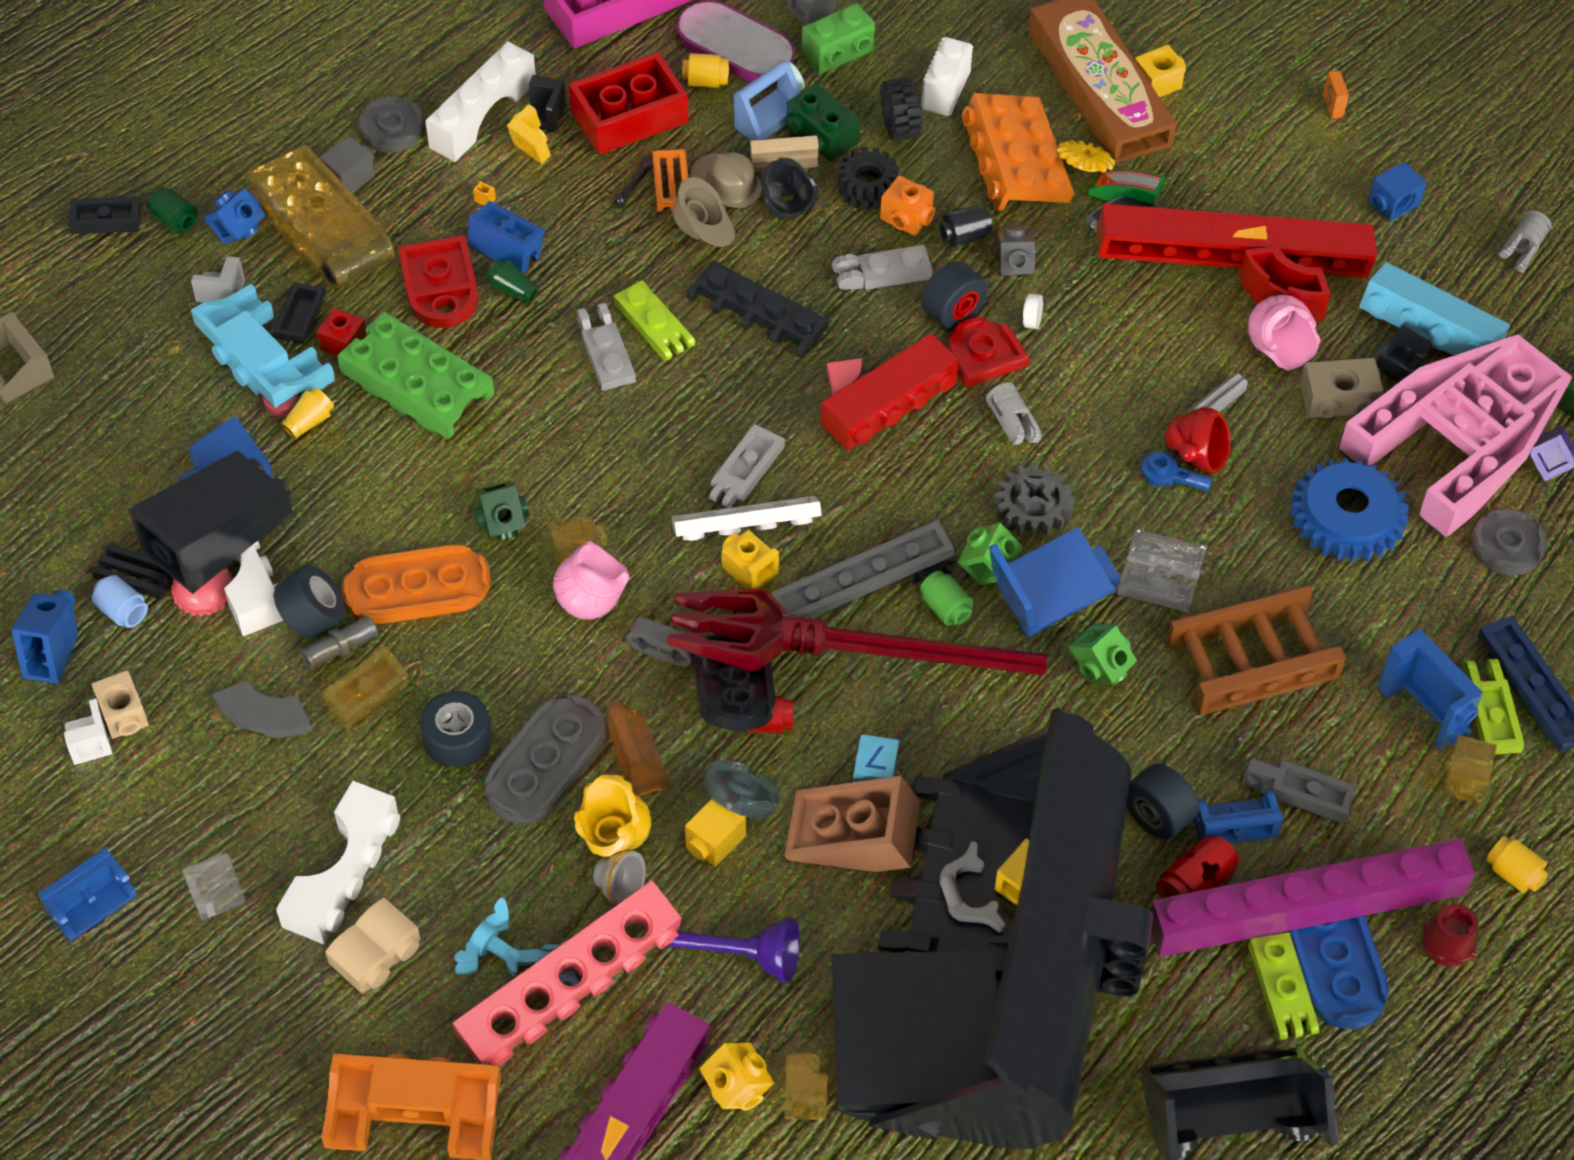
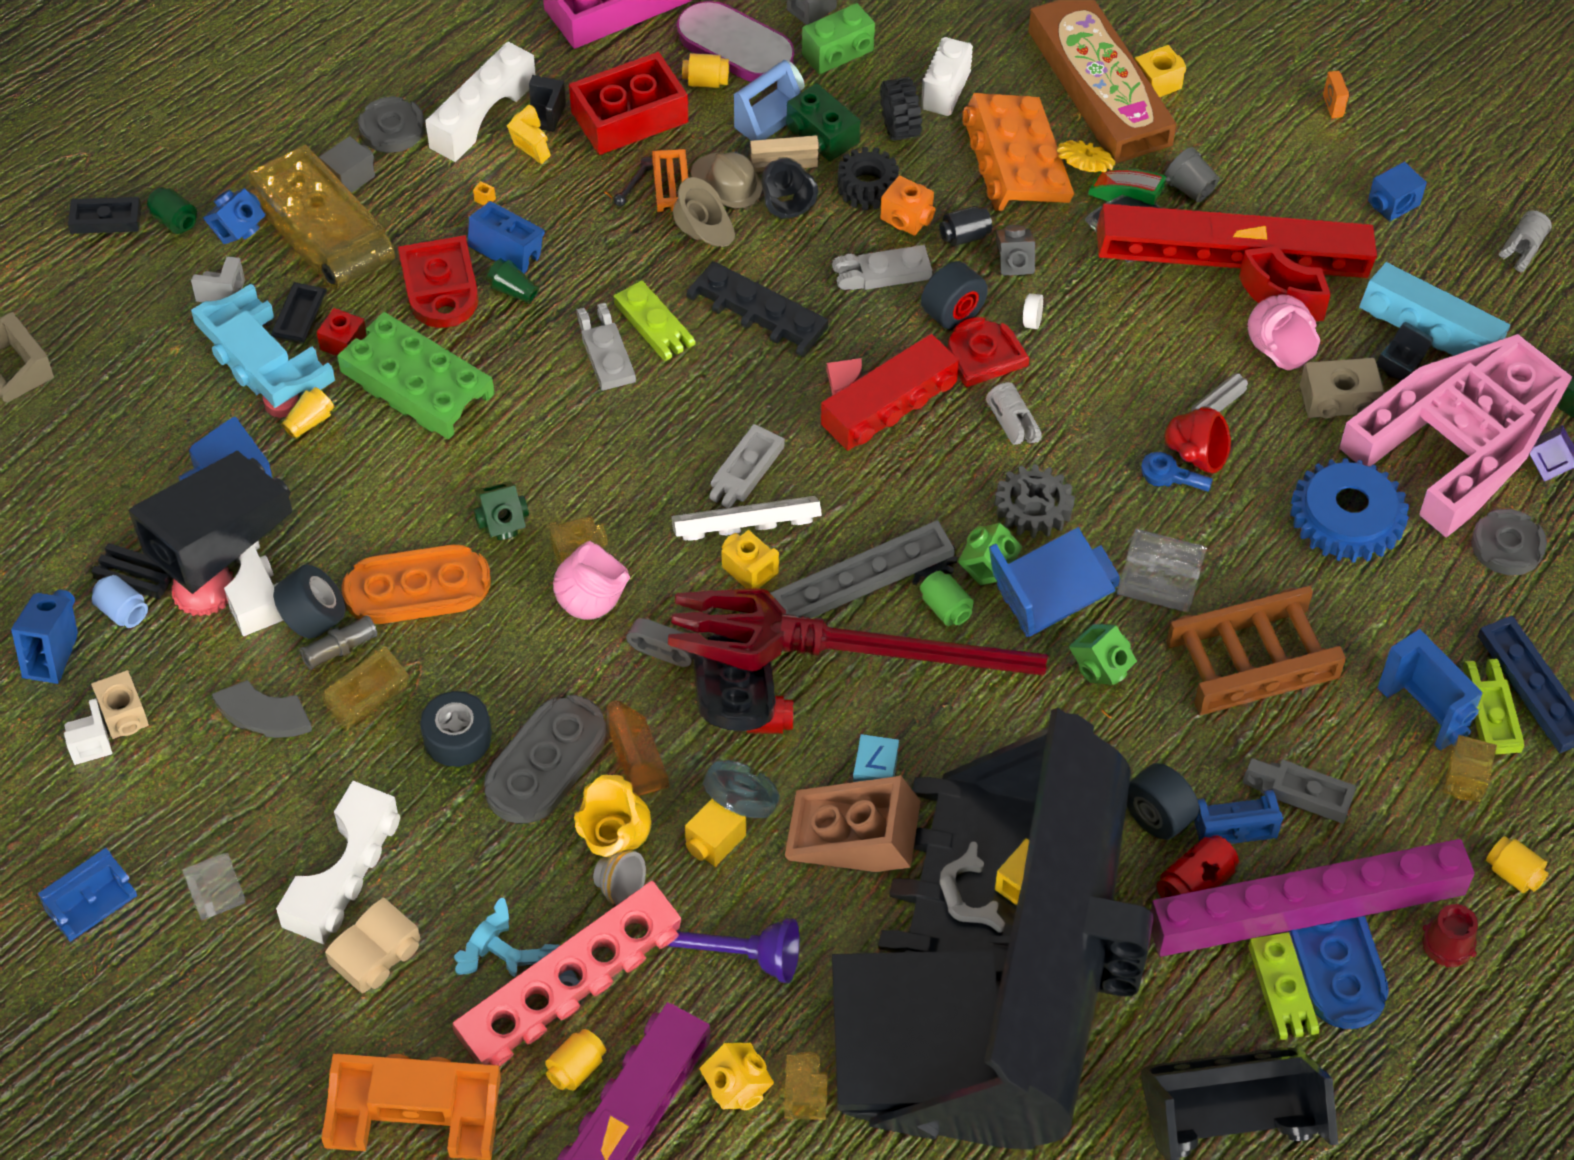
none -> yellow brick [545,1029,606,1091]
none -> dark grey piece [1164,147,1220,203]

